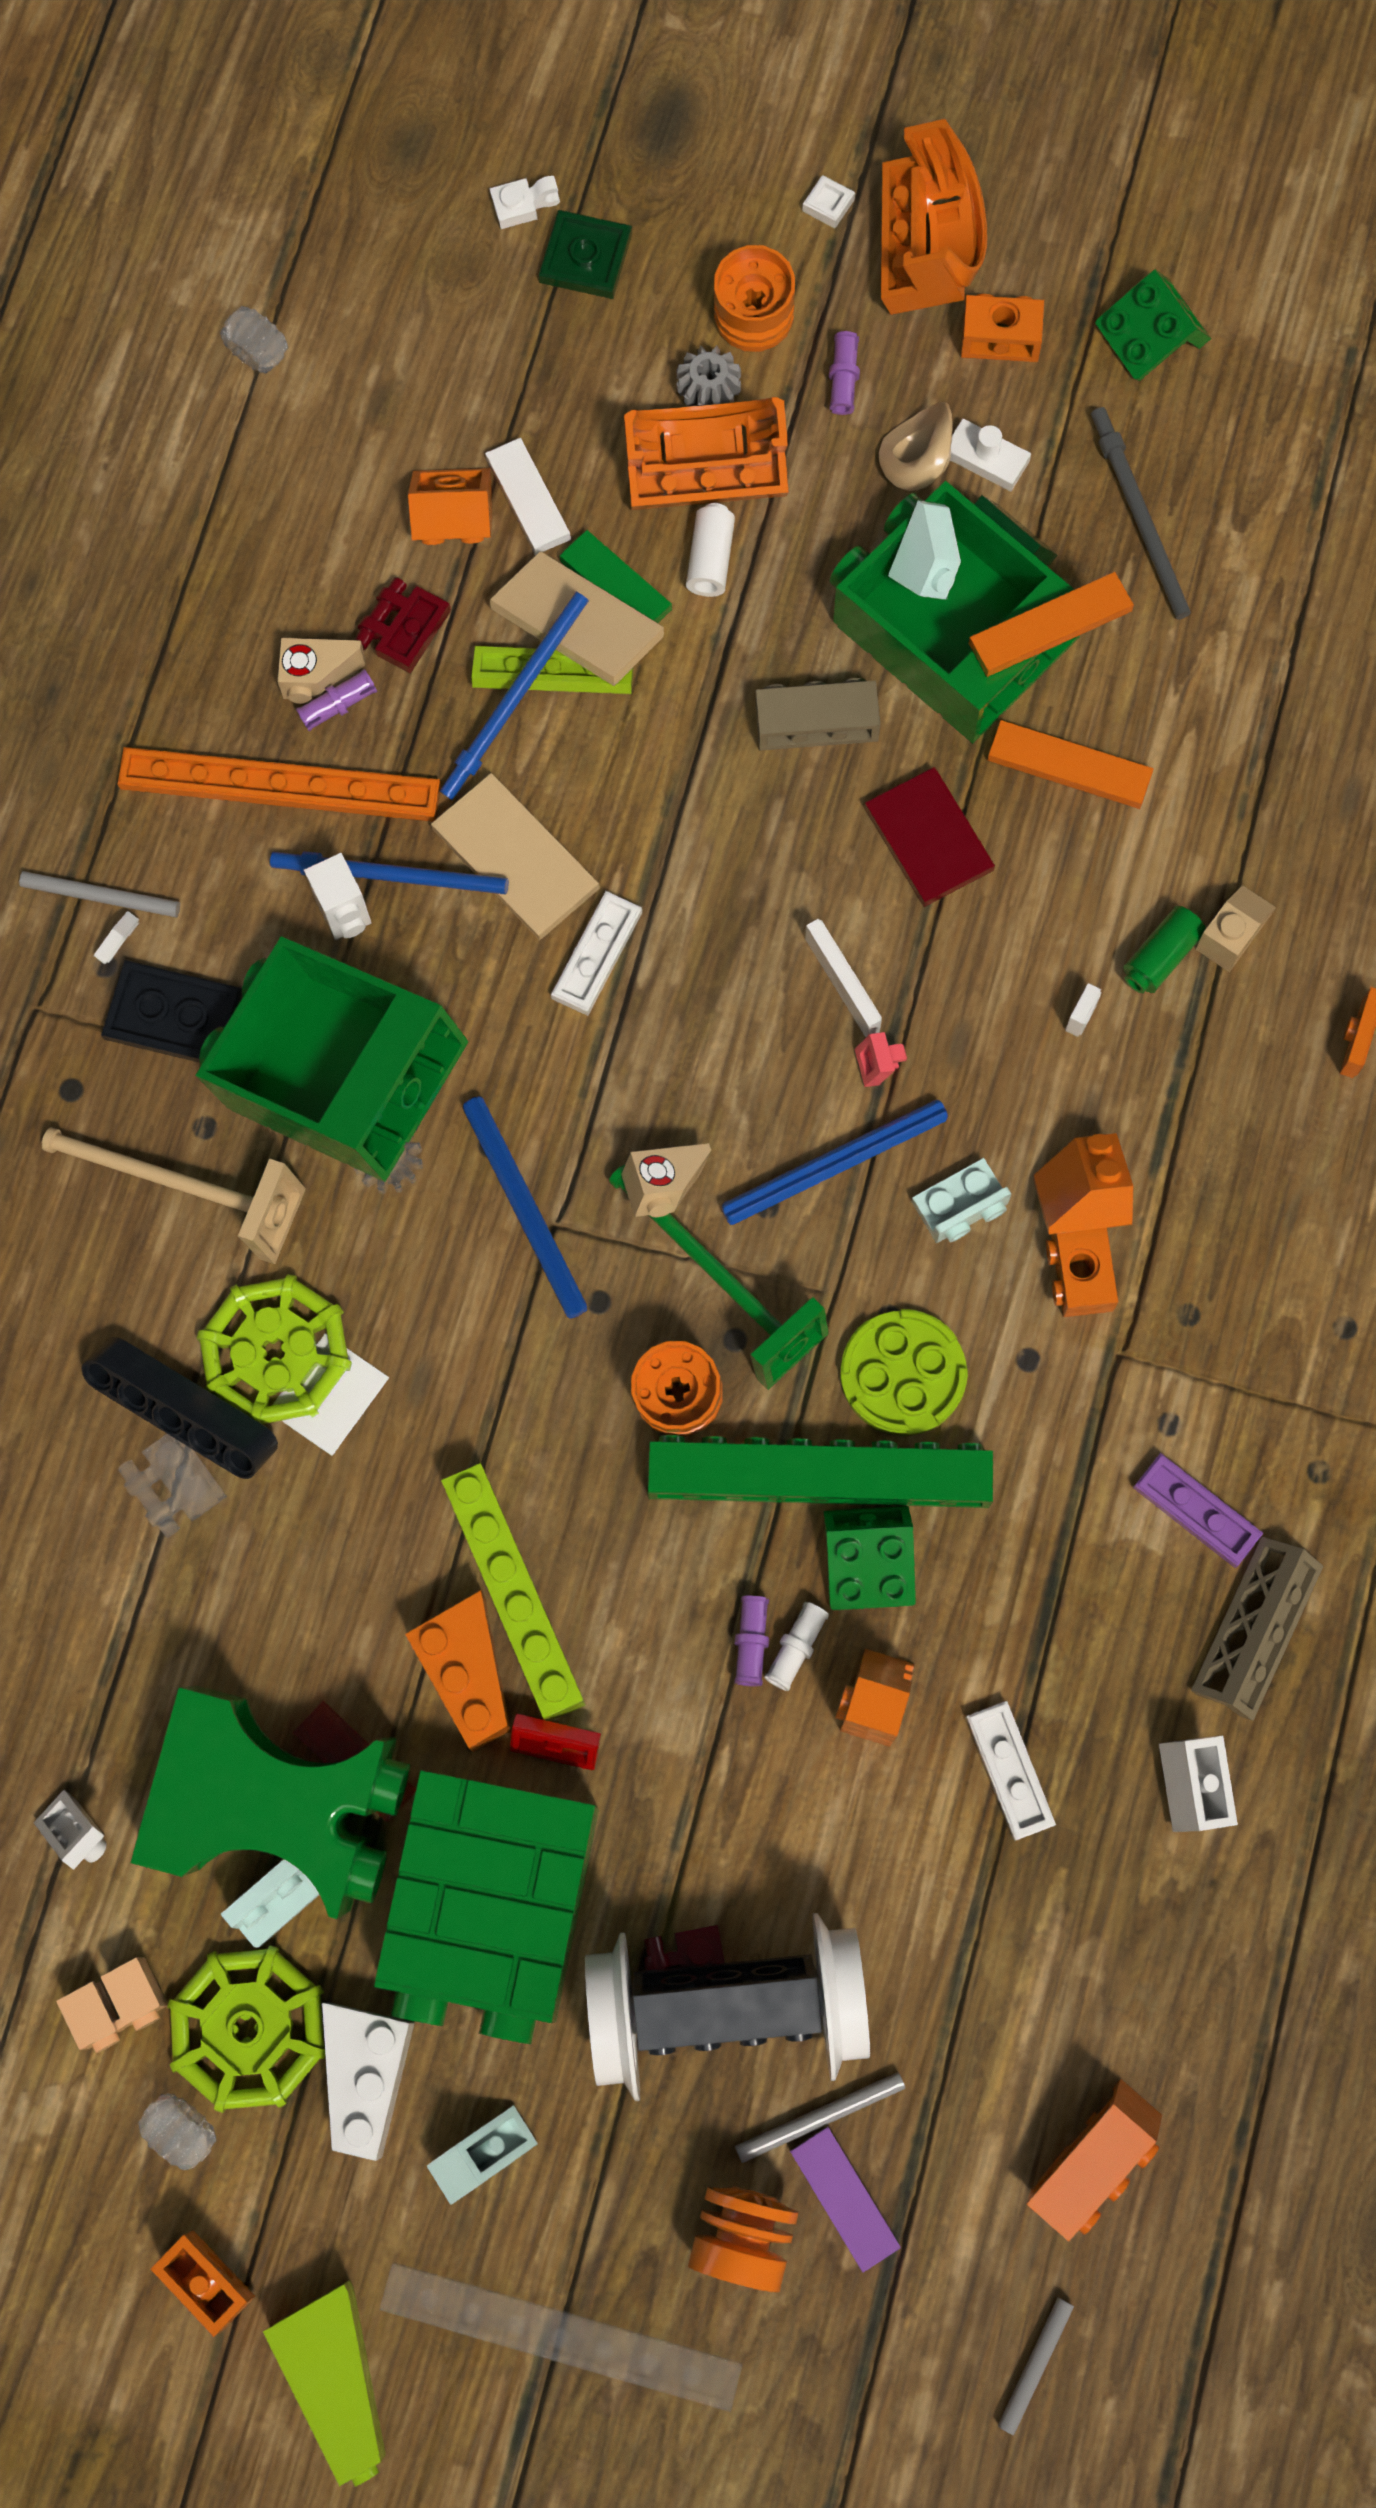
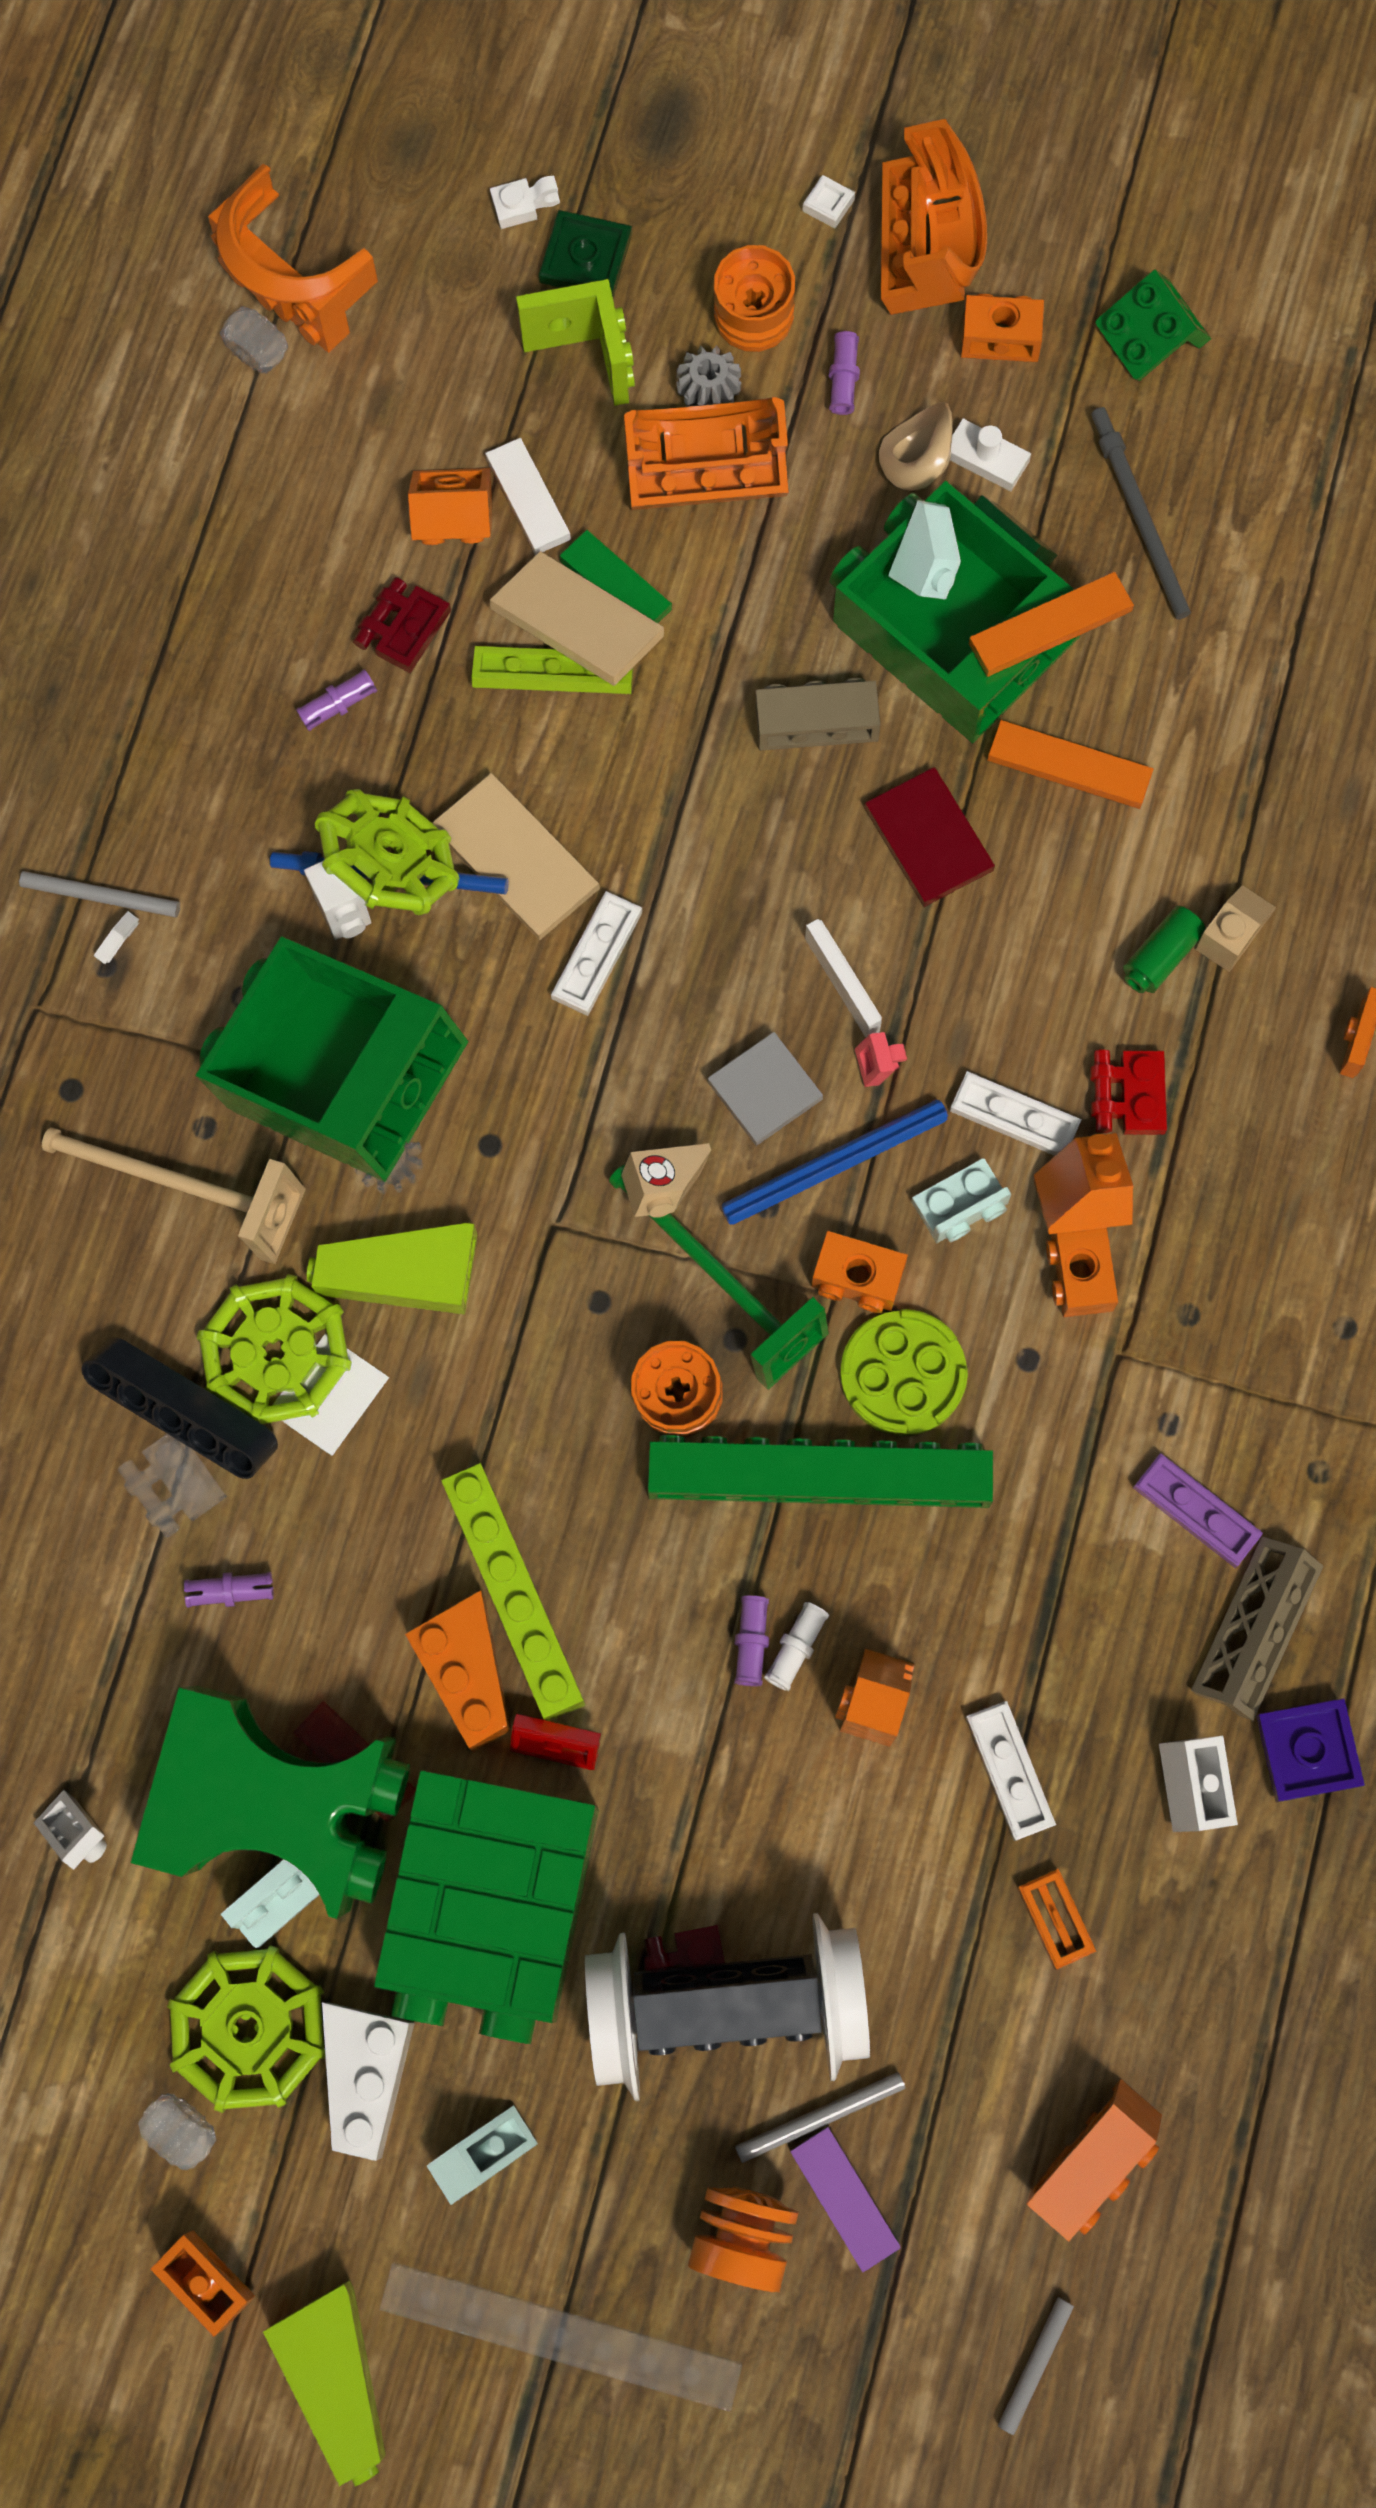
light nougat piece [56,1957,168,2053] -> none
black tile [101,960,243,1063] -> none
orange tile [117,747,441,822] -> none
tan slope [278,638,366,704] -> none
blue bar [439,591,589,800] -> none
blue axle [463,1096,587,1319] -> none
white brick [686,503,735,597] -> none
green bracket [823,1506,916,1610] -> none
white tile [1065,983,1102,1037] -> none
none -> medium lavender pin [184,1572,274,1608]
none -> orange piece [208,164,378,353]
none -> lime slope [307,1223,478,1315]
none -> lime plate [315,789,460,916]
none -> lime bracket [516,279,635,406]
none -> light grey tile [708,1032,823,1146]
none -> orange brick [811,1231,908,1313]
none -> white tile [950,1071,1082,1156]
none -> orange tile [1017,1869,1097,1970]
none -> red plate [1090,1050,1167,1135]
none -> dark purple plate [1256,1699,1365,1802]

